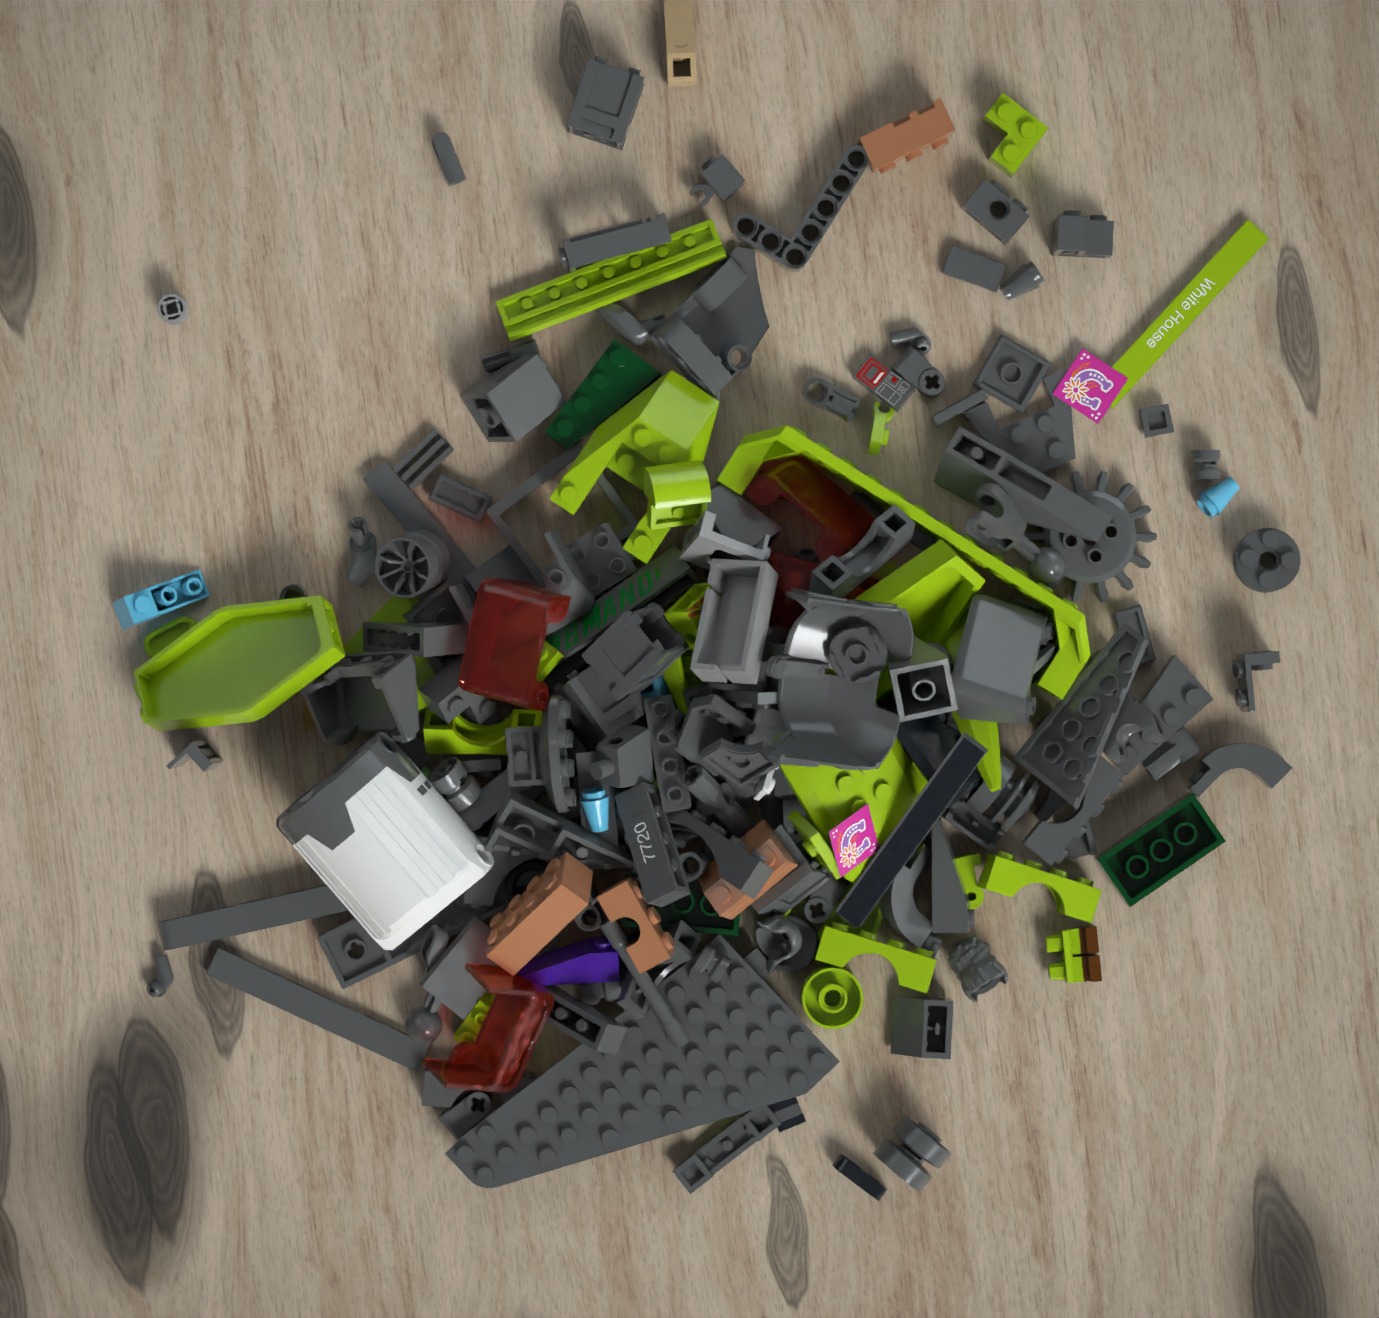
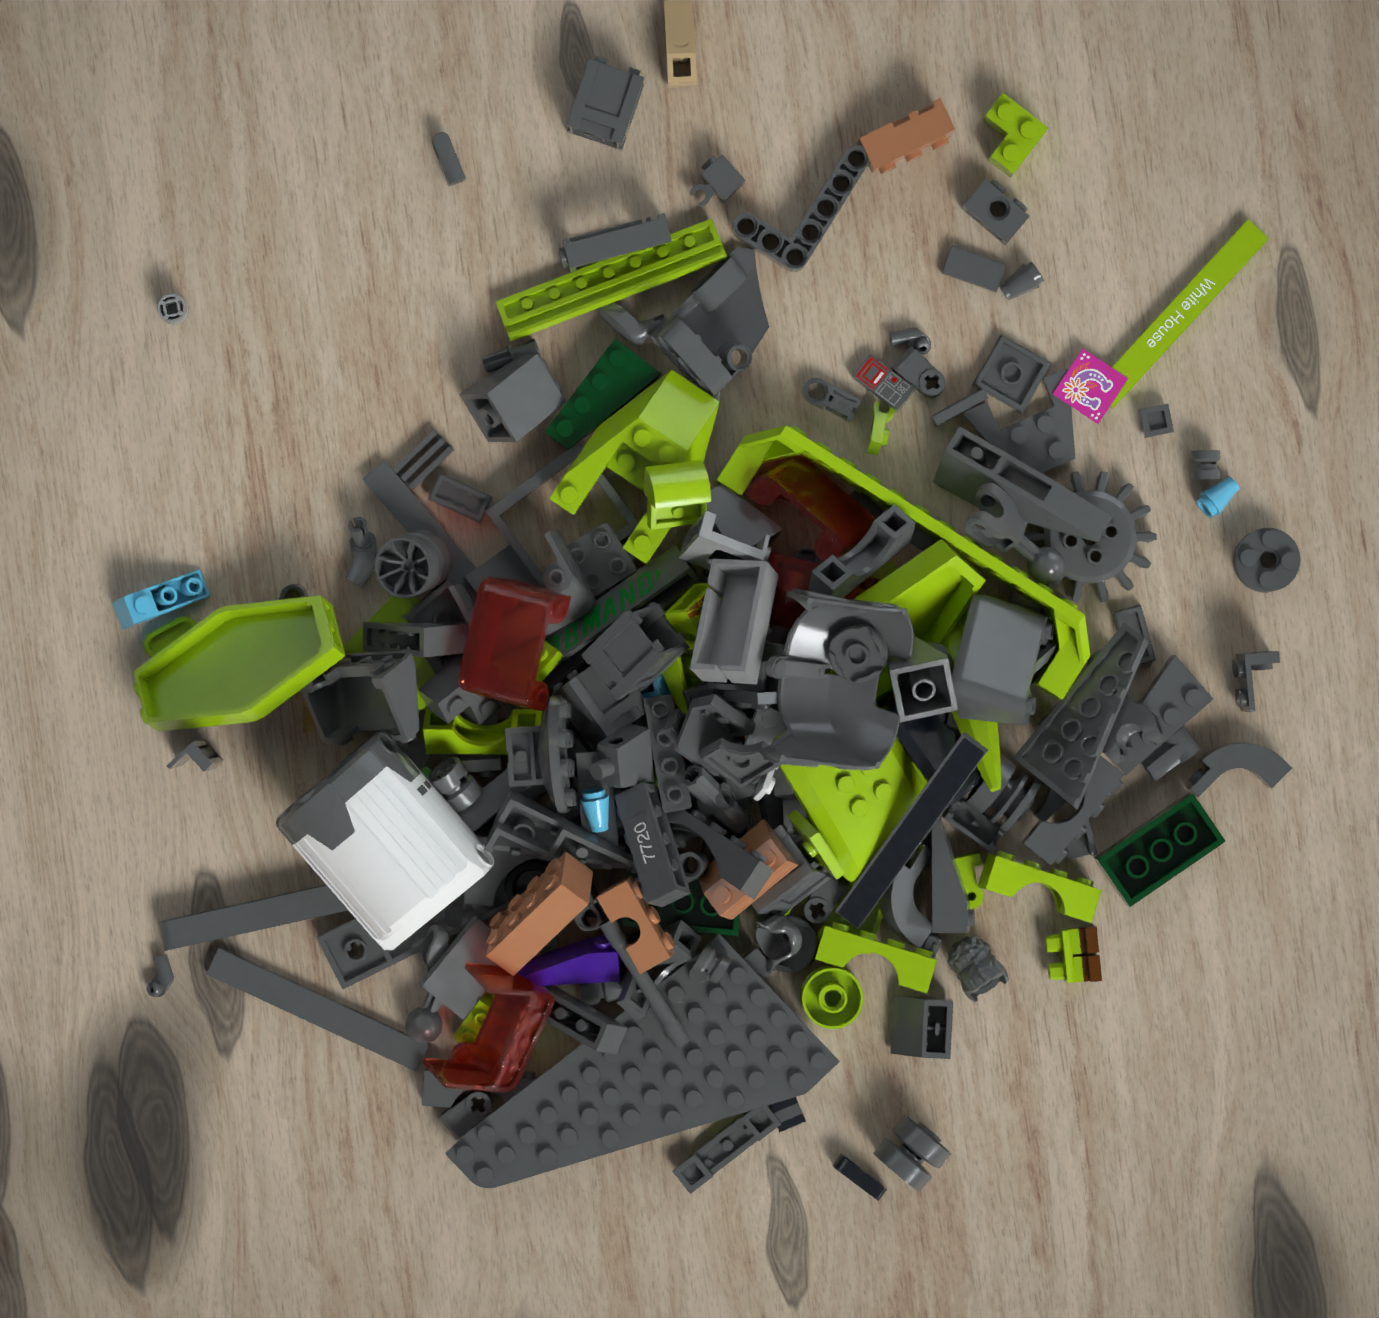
dark pink sticker [829,803,879,878] -> none
dark grey brick [1052,210,1114,258] -> none

